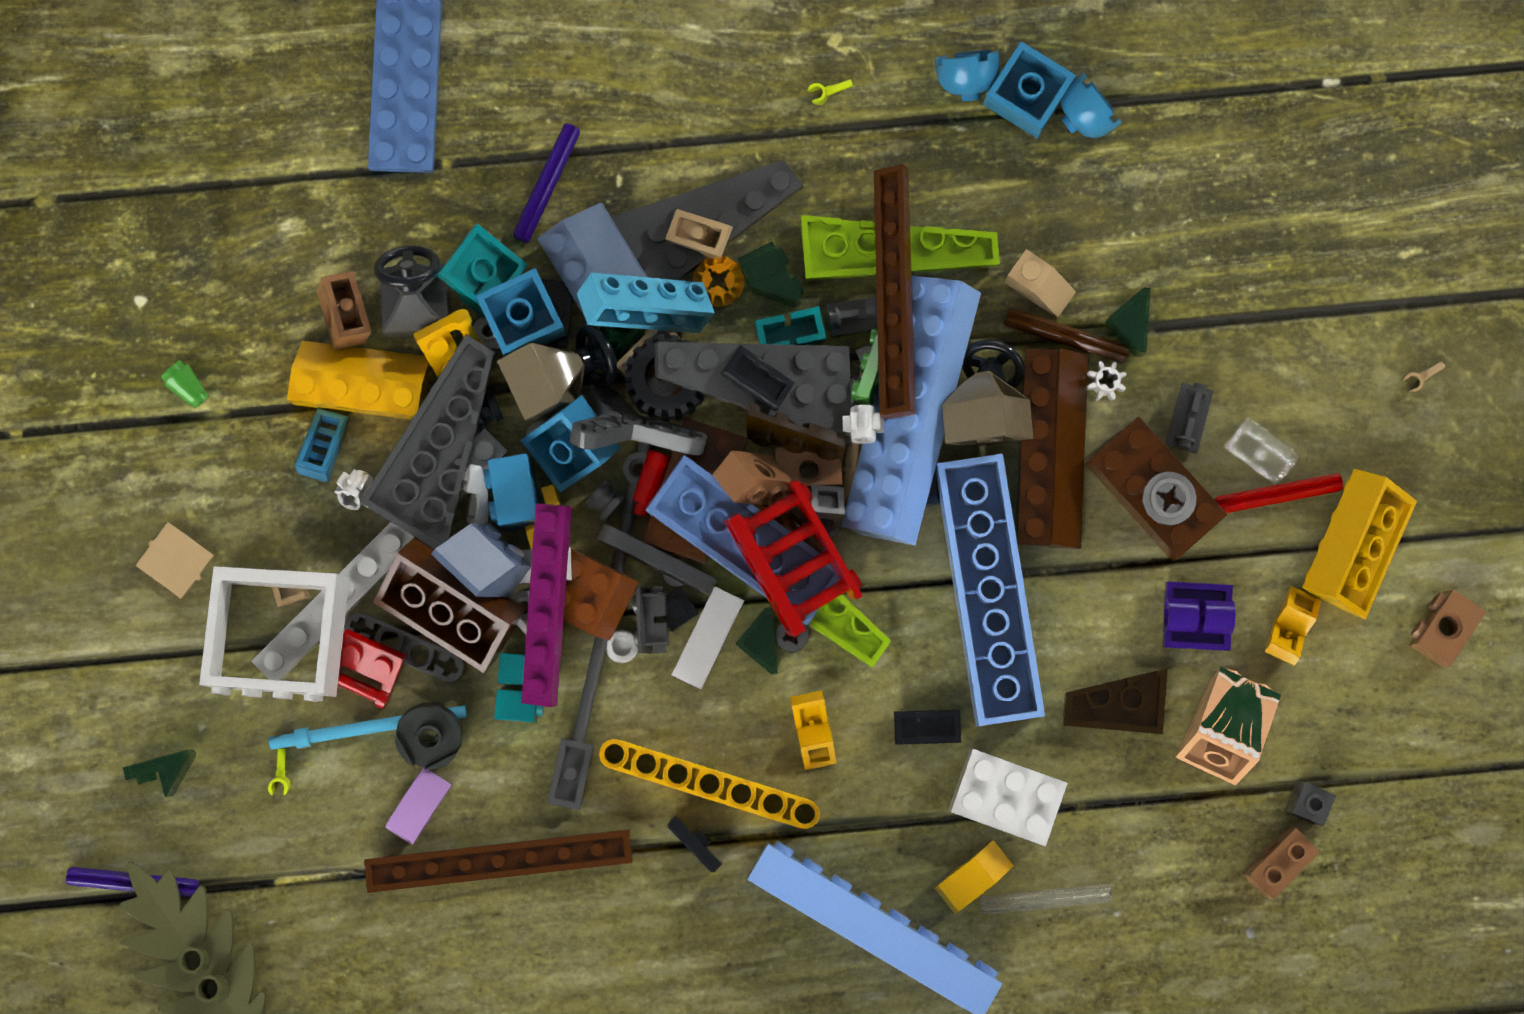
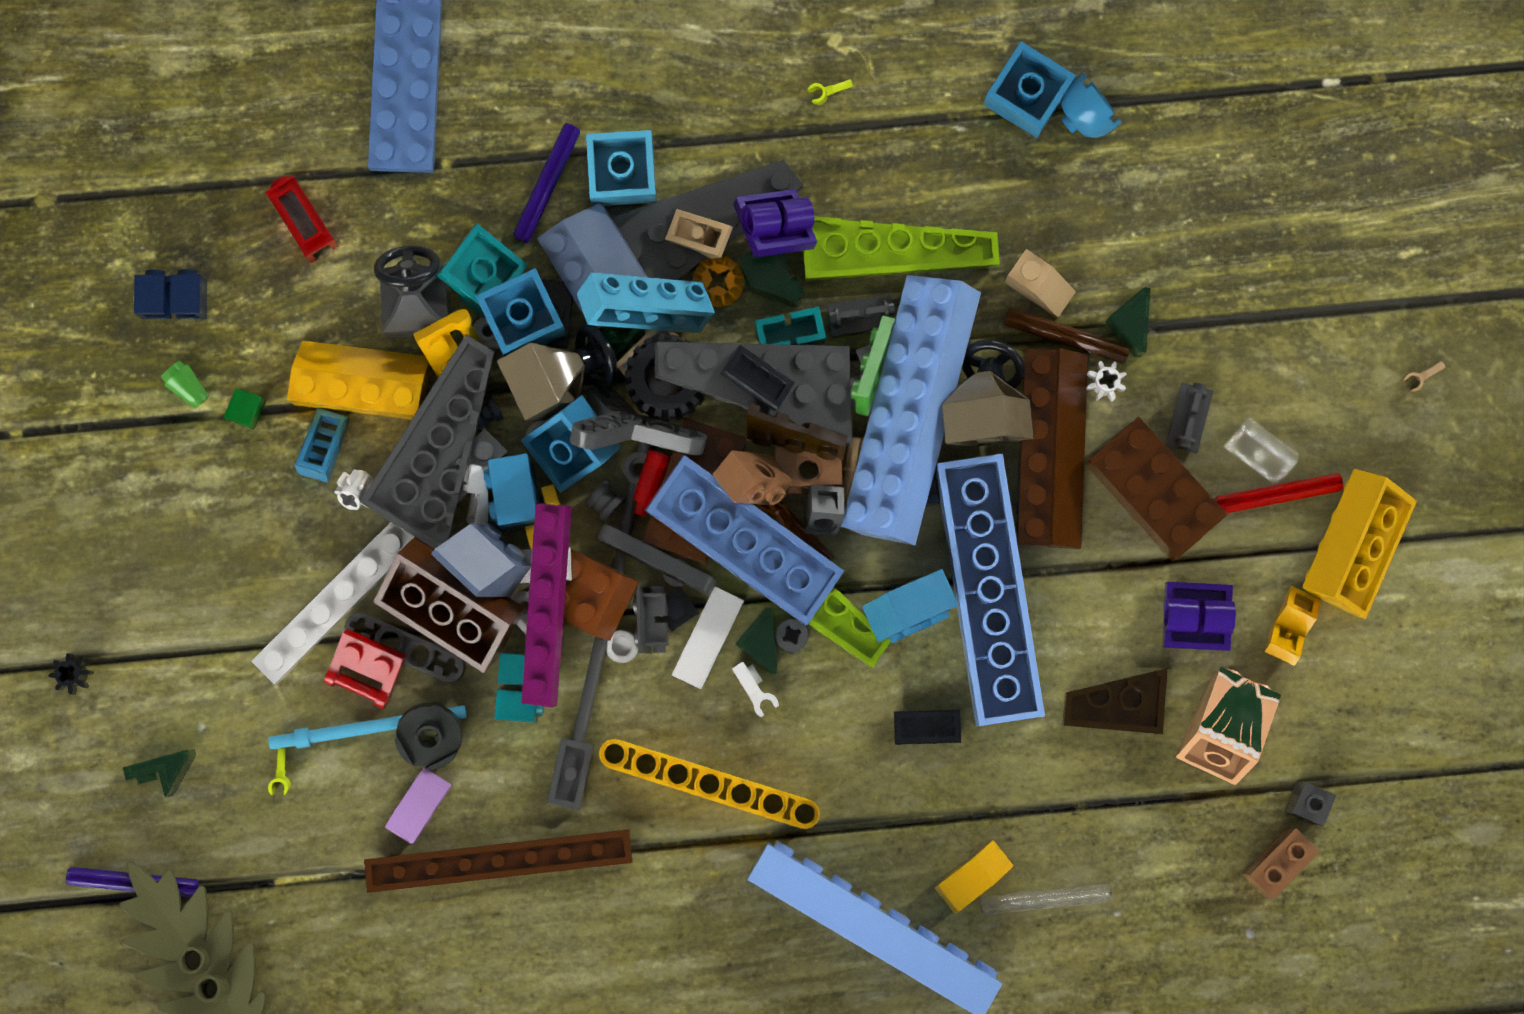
tan piece [135,522,215,599] -> none
white window [199,567,350,702] -> none
tan tile [272,587,311,608] -> none
medium nougat brick [316,271,371,350] -> none
black plate [667,815,722,873] -> none
red fence [723,480,863,637] -> none
yellow slope [790,690,837,770] -> none
white gear [842,405,884,444] -> none
reddish brown plate [874,164,916,420] -> none
dark azure cylinder [935,50,1000,101] -> none
white brick [948,749,1068,846] -> none
light grey gear [1142,472,1196,525] -> none
medium nougat brick [1409,589,1486,667] -> none
none -> black gear [48,653,94,695]
none -> dark blue piece [134,269,207,319]
none -> green slope [223,388,266,430]
none -> red window [265,175,339,263]
none -> medium azure brick [586,130,657,206]
none -> white plate [732,662,779,717]
none -> dark purple plate [733,189,818,258]
none -> dark azure brick [862,569,959,643]

